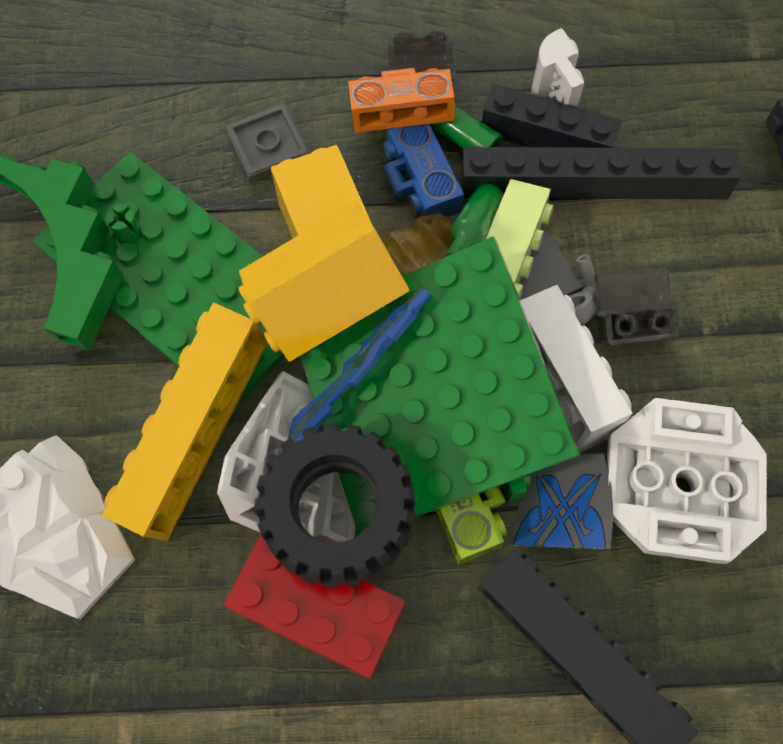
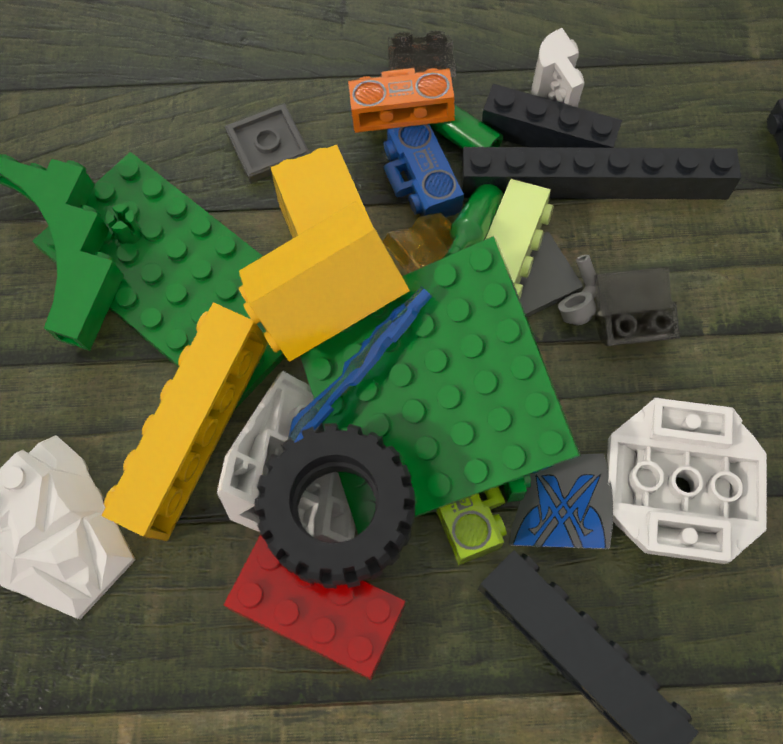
white brick [521,285,632,453] -> none

